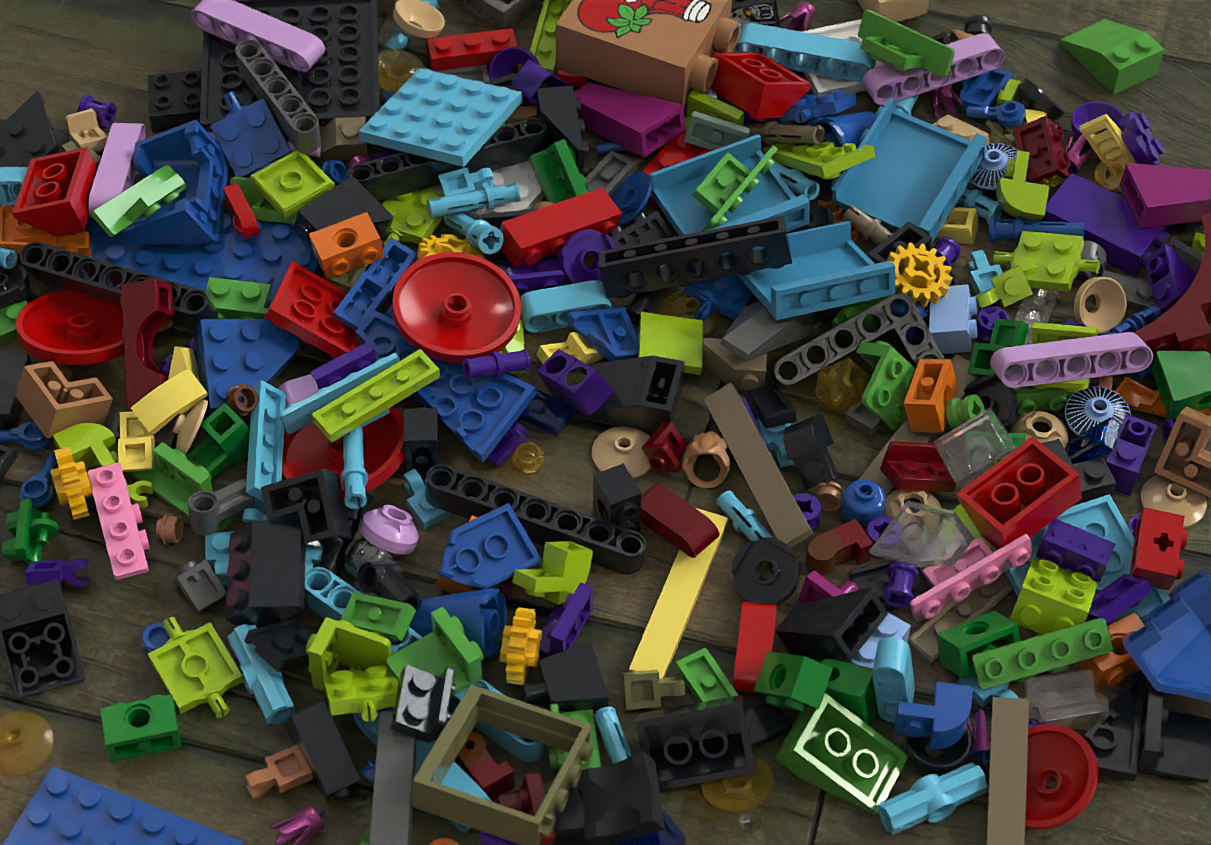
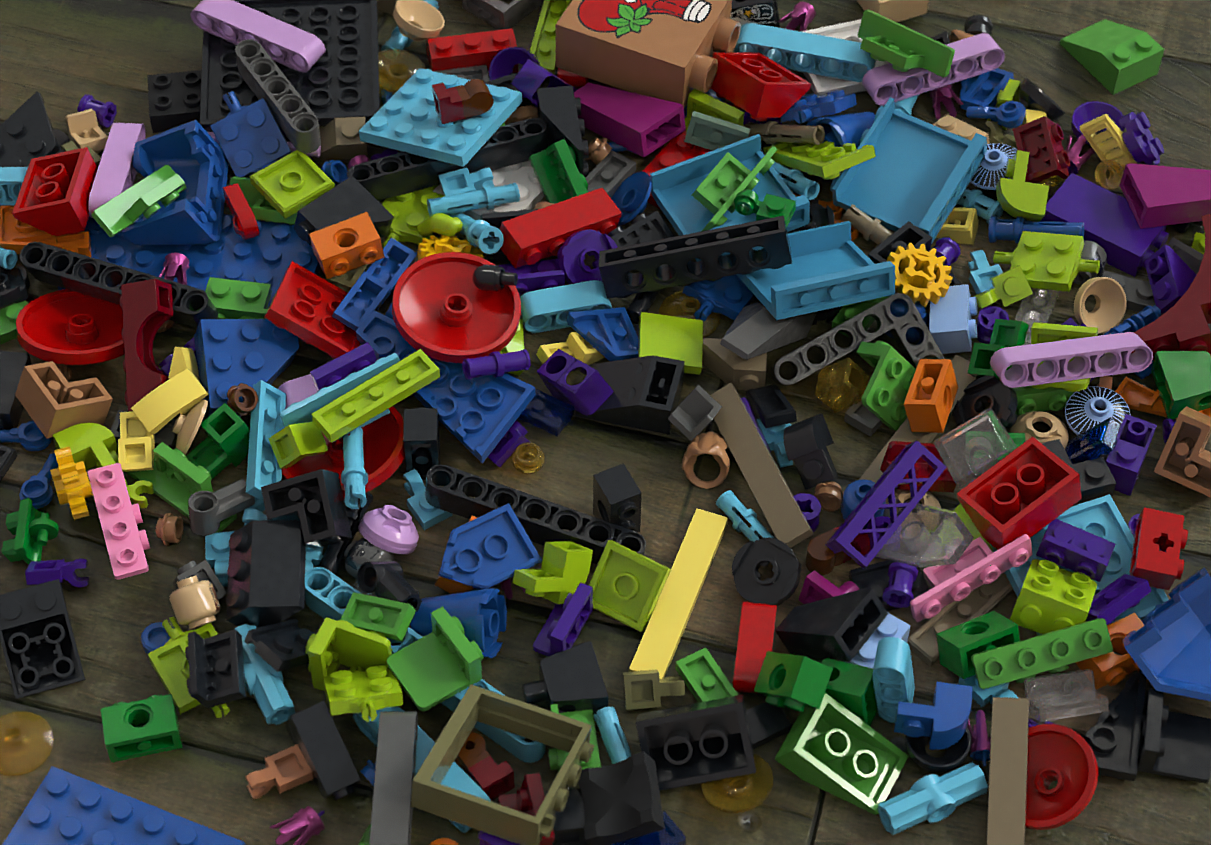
black bracket [390,665,456,744] -> none
yellow gear [500,607,542,685] -> none
tan dish [592,426,652,480] -> none
dark red bracket [641,422,687,472] -> none
dark red beam [641,483,720,558] -> none
bright green wheel [946,395,985,431] -> none
tan dish [1140,475,1207,529] -> none
none -> flat silver piece [158,253,189,285]
none -> tan head [169,575,220,629]
none -> black bracket [185,629,246,709]
none -> lime panel [268,422,328,469]
none -> lime arm [417,213,462,237]
none -> leg [432,79,493,124]
none -> black cylinder [473,265,518,291]
none -> medium nougat plate [586,137,612,165]
none -> lime tile [589,540,671,632]
none -> dark grey panel [668,385,722,441]
none -> green plate [734,189,796,228]
none -> dark purple fence [825,440,947,568]

